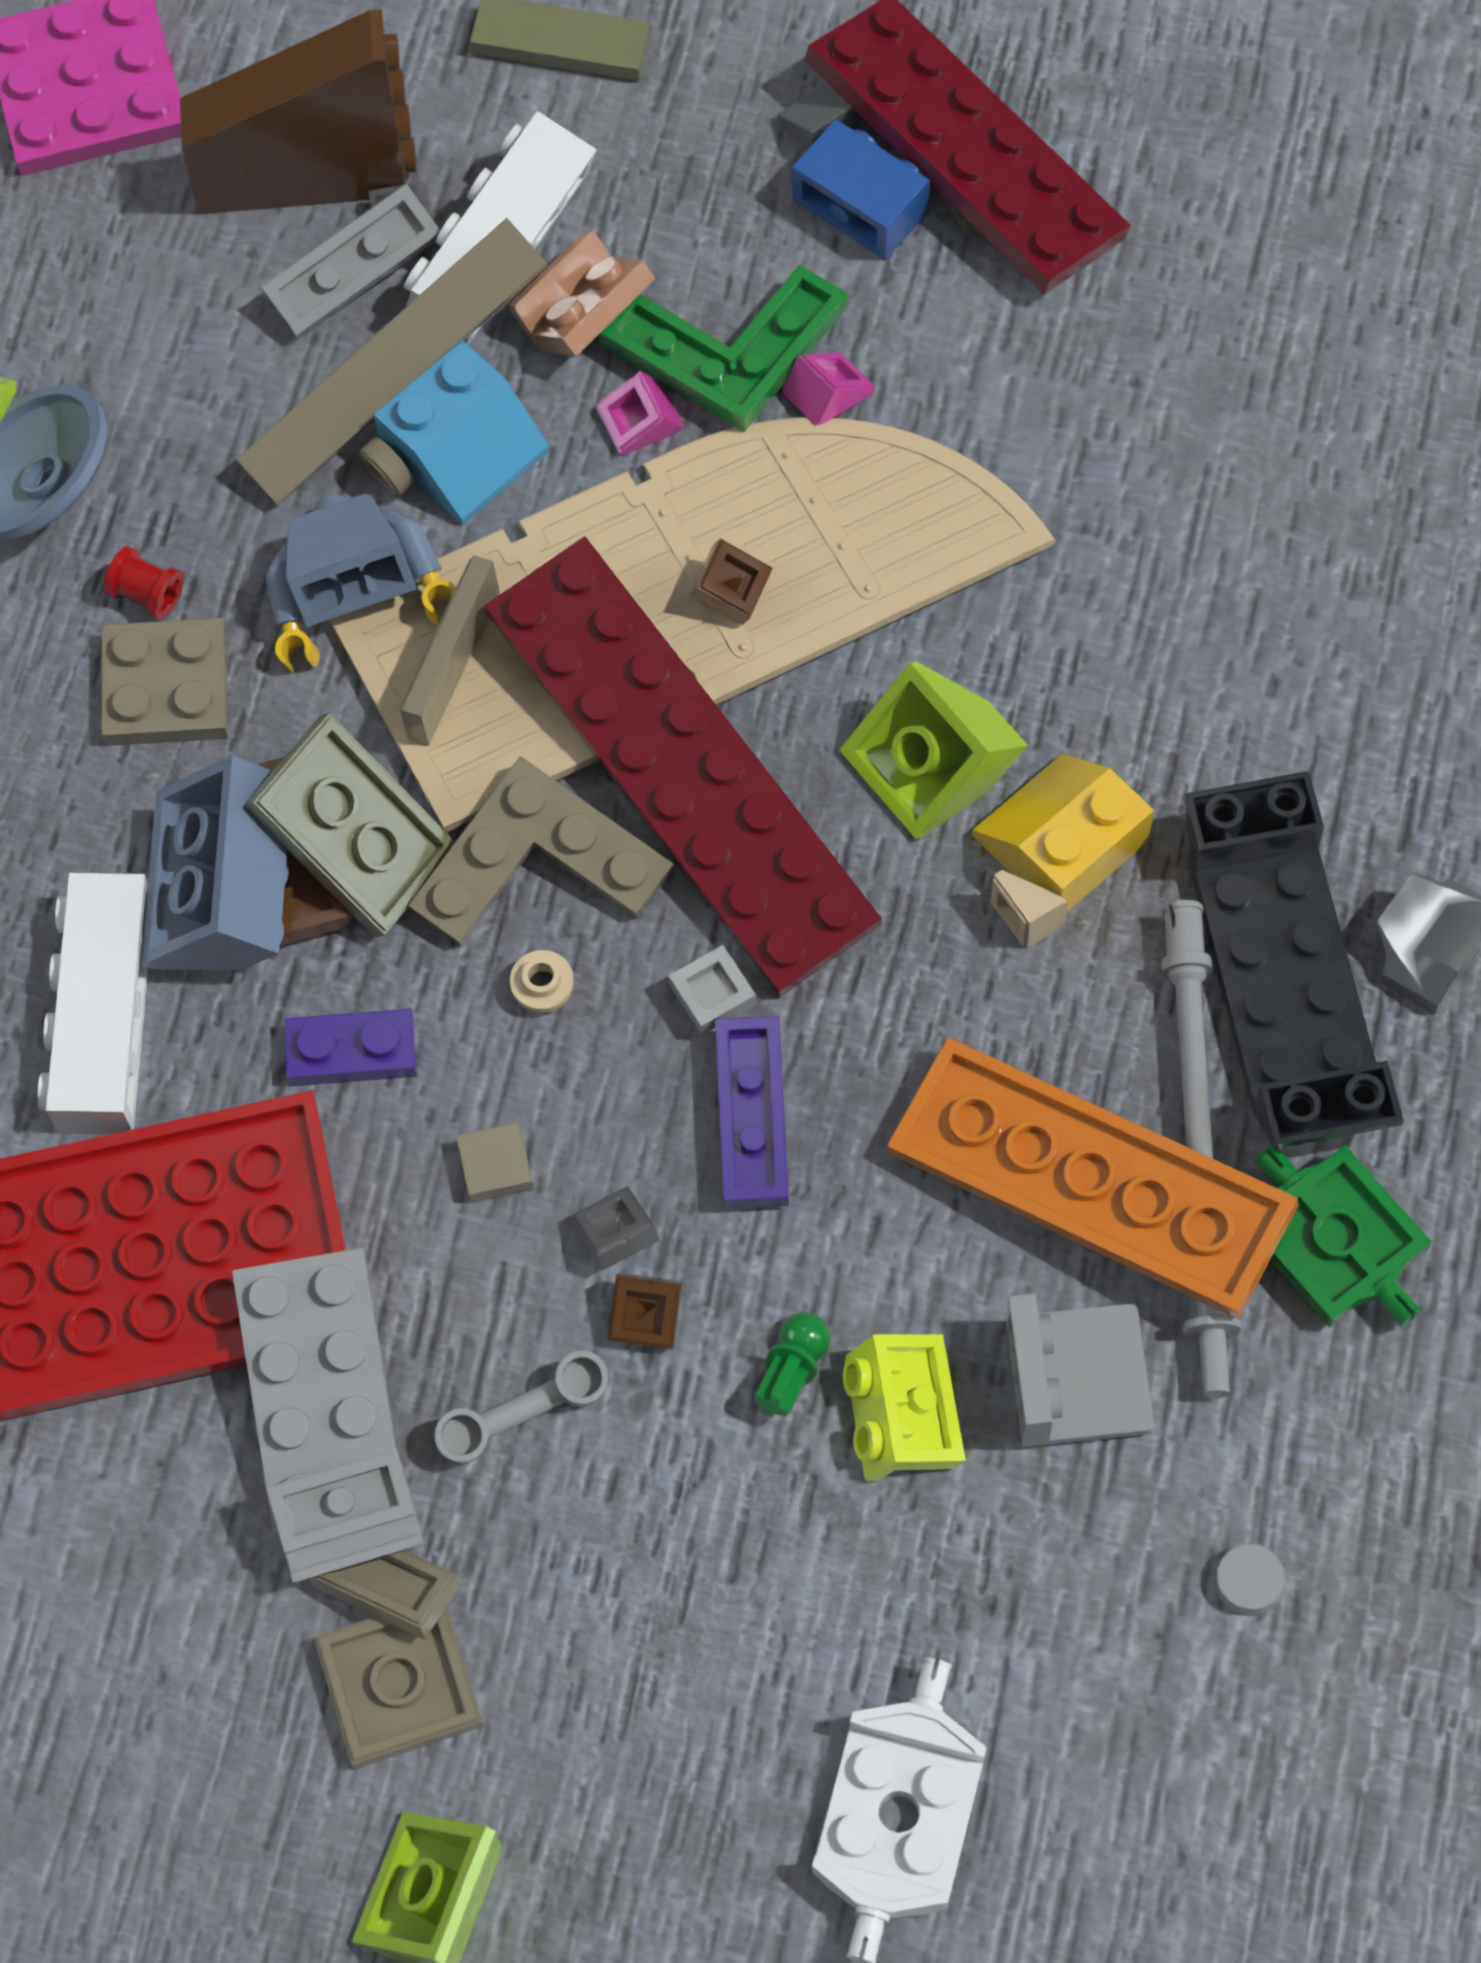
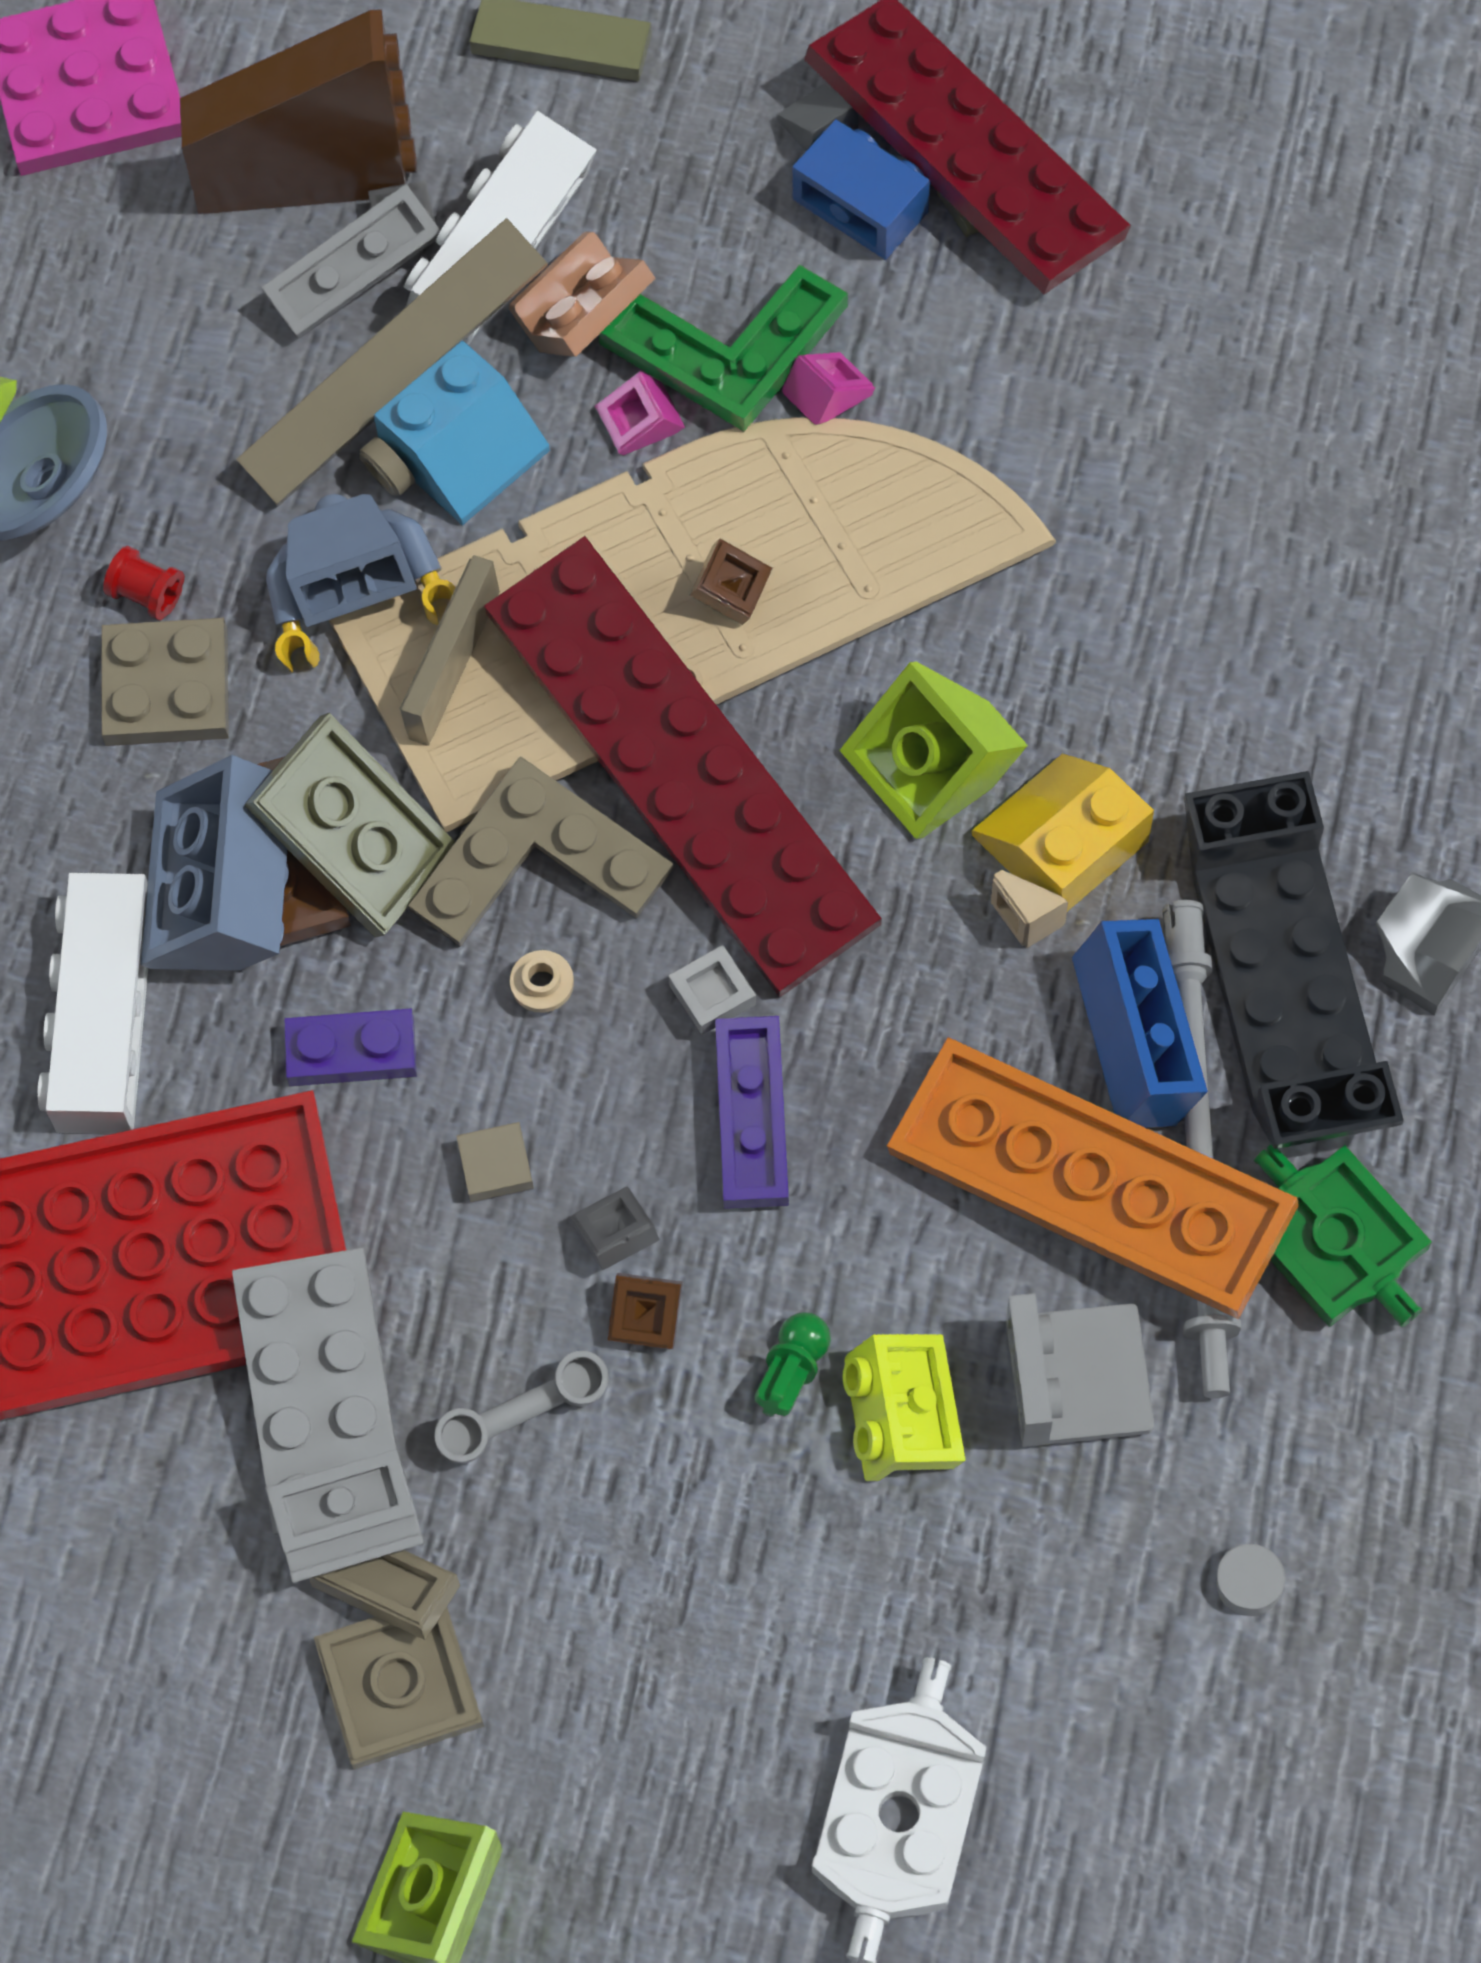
none -> blue brick [1072,919,1208,1128]

